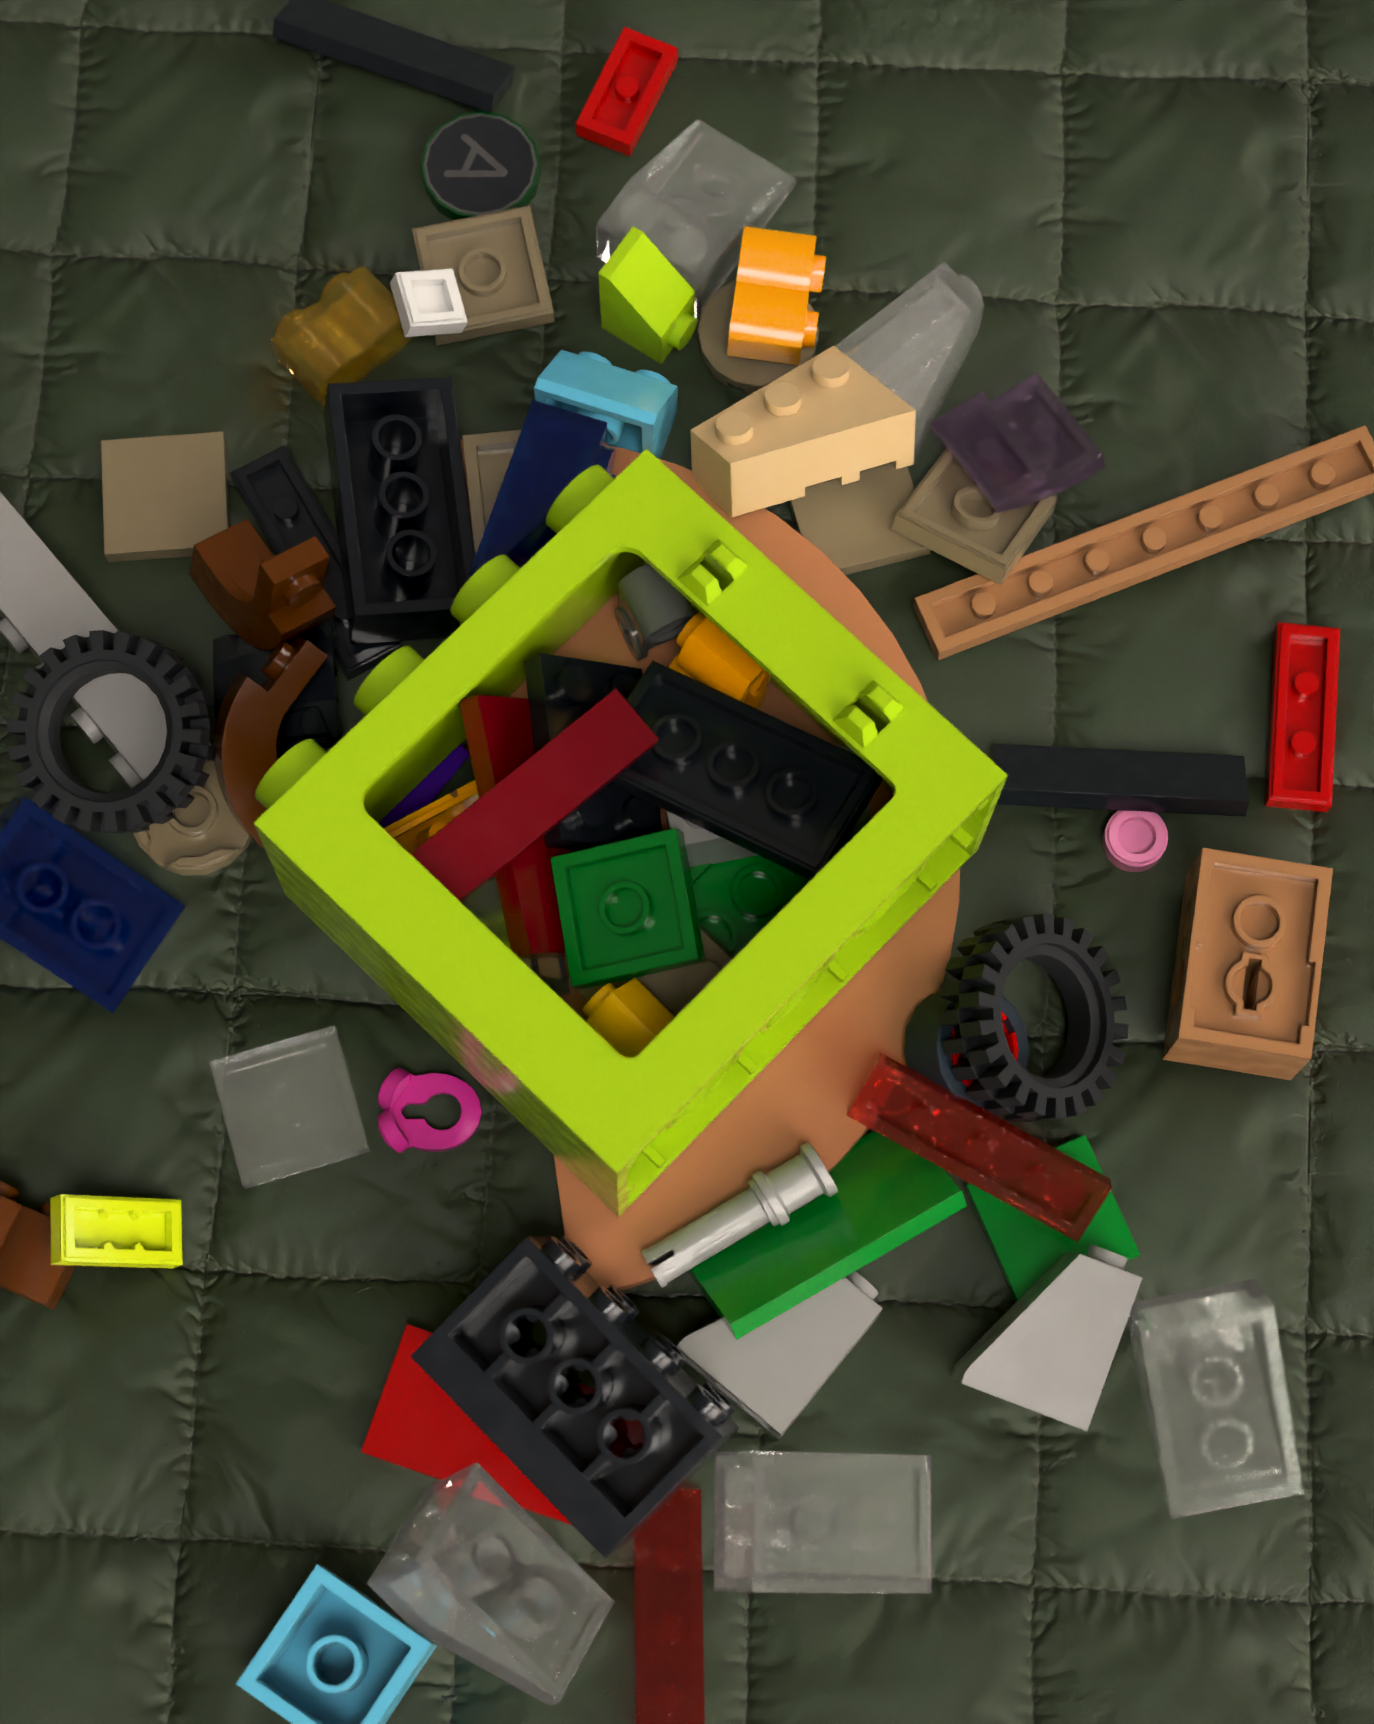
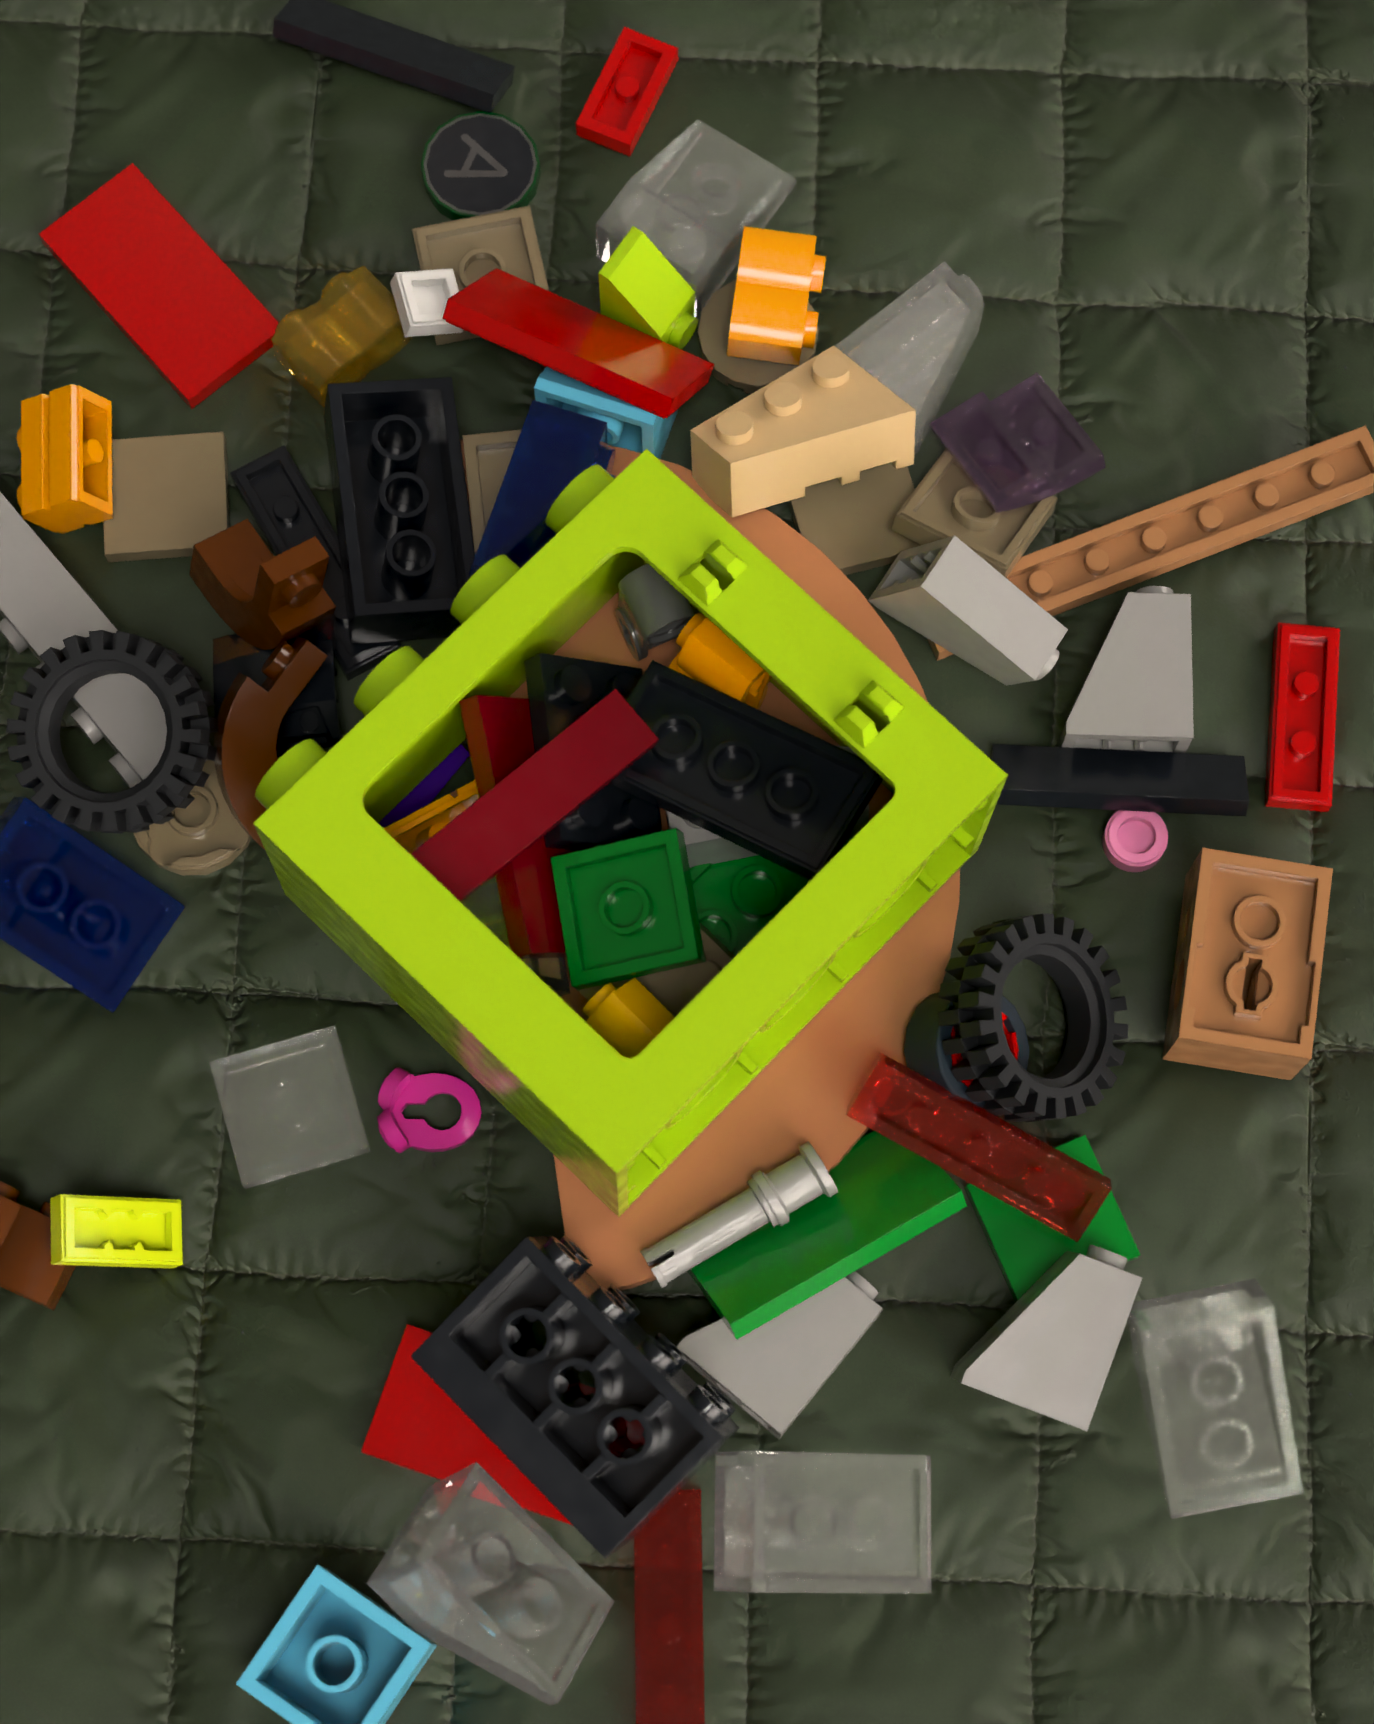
none -> light orange brick [17,384,113,534]
none -> red tile [39,163,286,409]
none -> red tile [443,268,714,419]
none -> light grey slope [868,535,1068,686]
none -> light grey slope [1058,586,1194,753]

